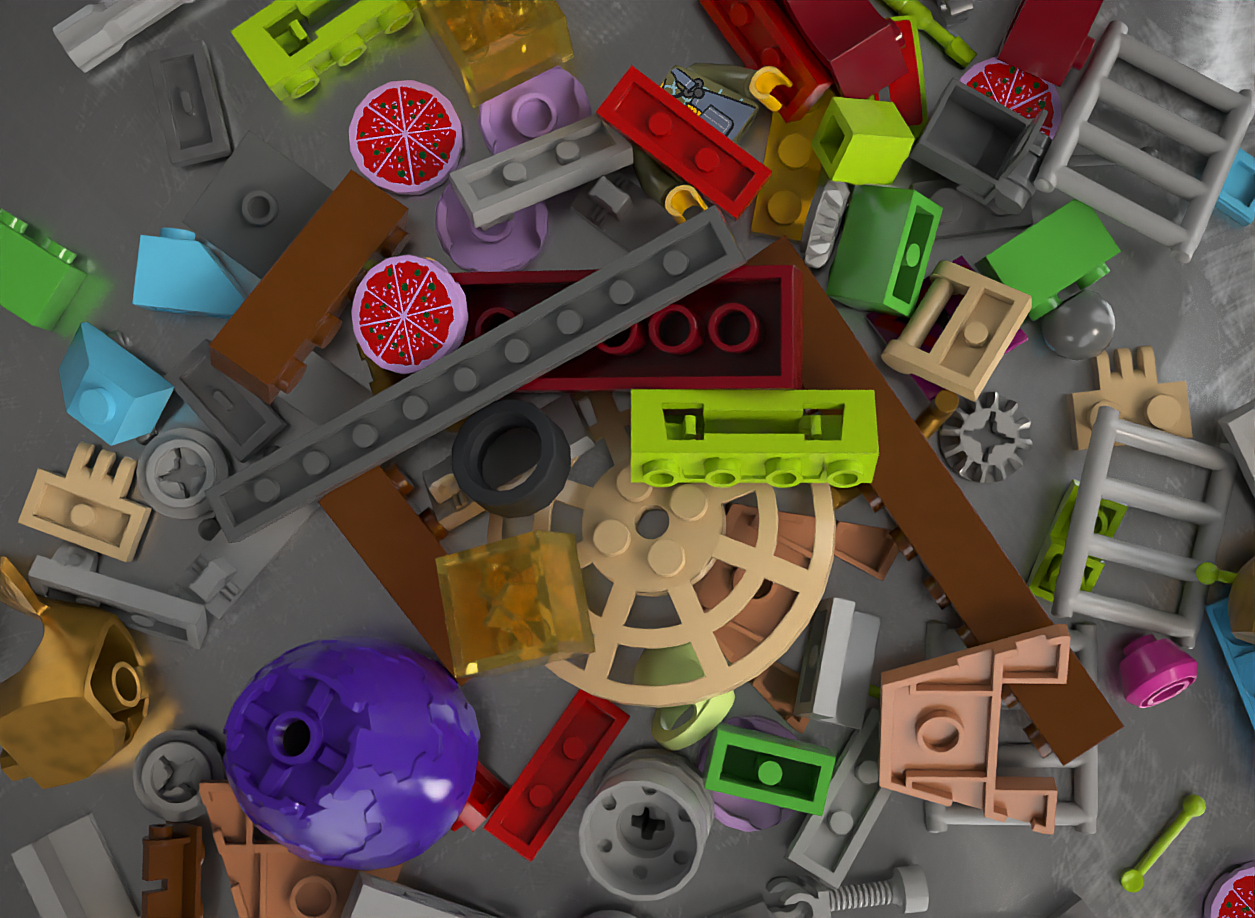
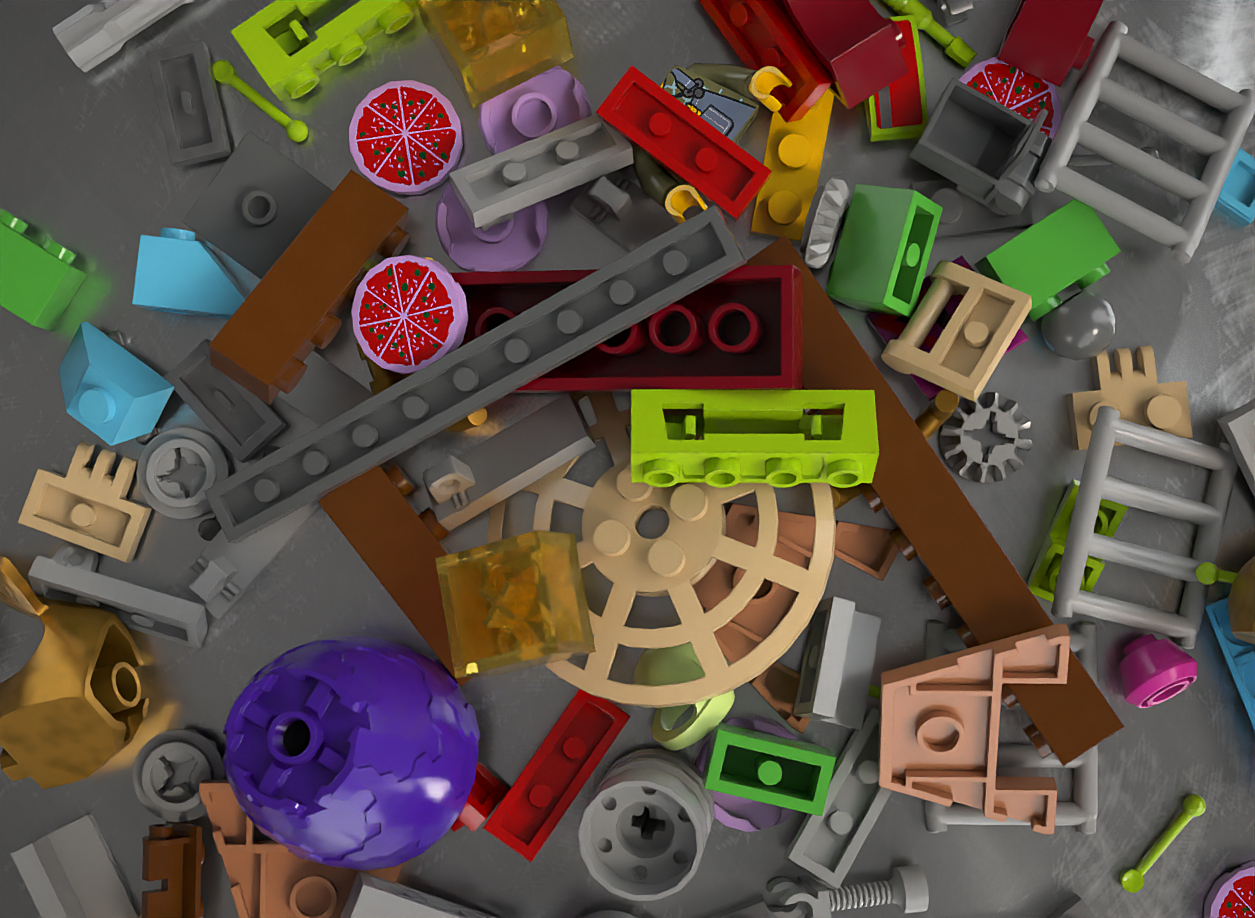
black tyre [451,398,571,519] -> none
lime brick [811,97,915,185] -> none
none -> lime hinge [212,60,308,142]

